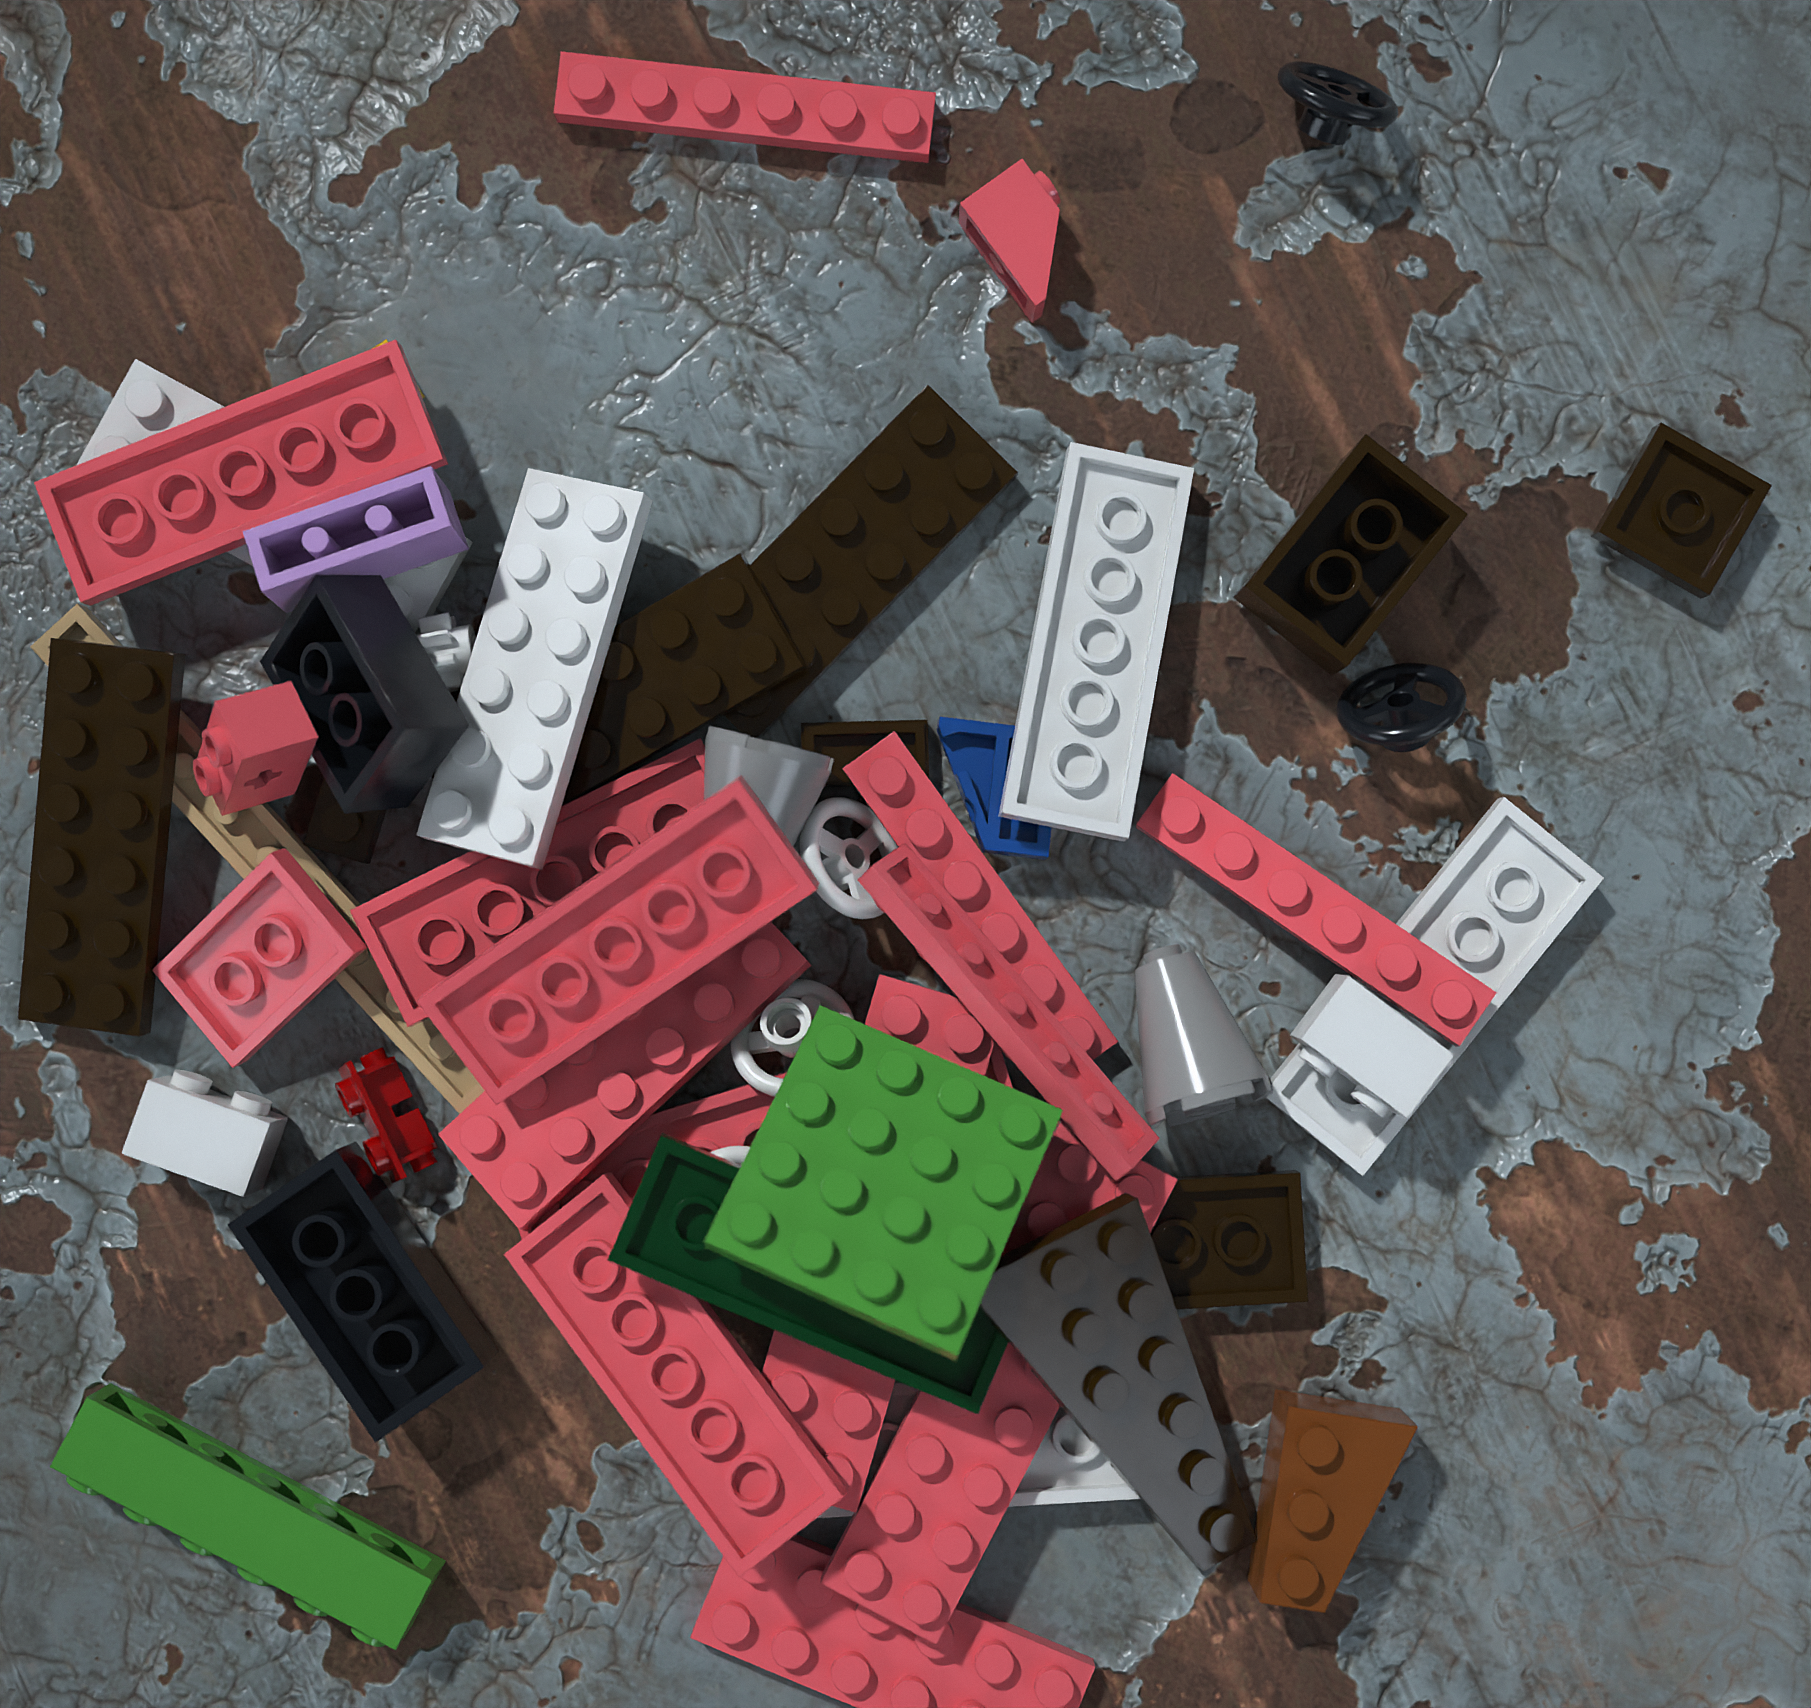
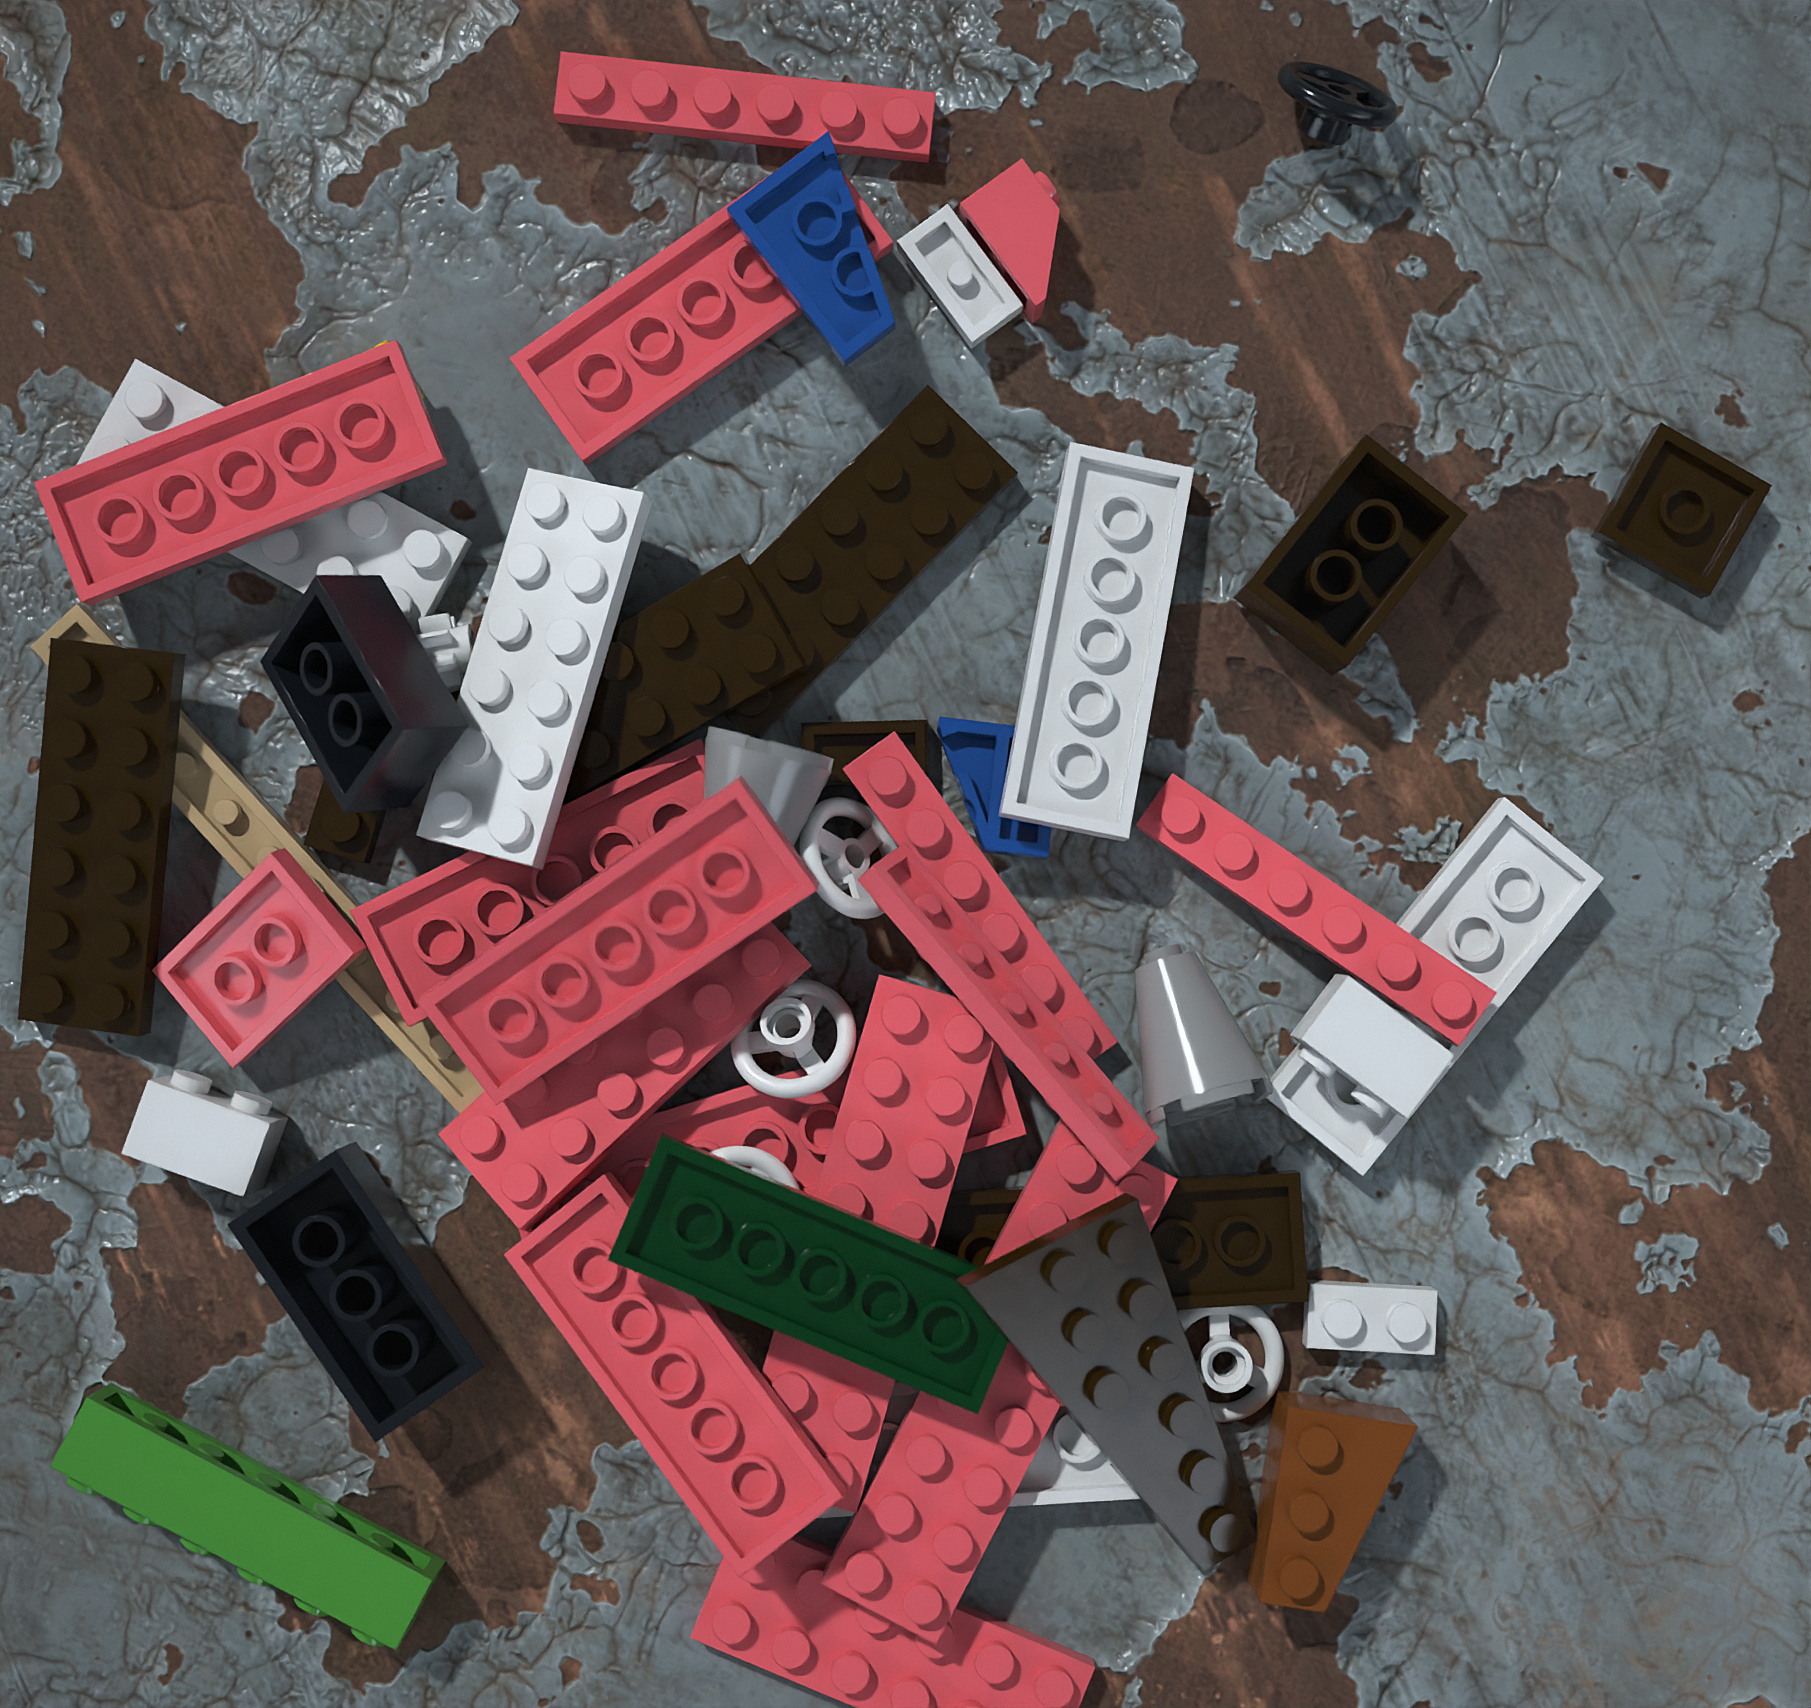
coral brick [193,681,318,816] -> none
lavender brick [242,466,469,613] -> none
red hinge [335,1047,438,1184] -> none
bright green plate [704,1005,1063,1361] -> none
black piece [1336,663,1467,752] -> none
none -> coral plate [509,166,893,466]
none -> blue wing [726,131,896,367]
none -> white plate [897,204,1023,349]
none -> white piece [1177,1305,1284,1422]
none -> white plate [1302,1280,1438,1355]

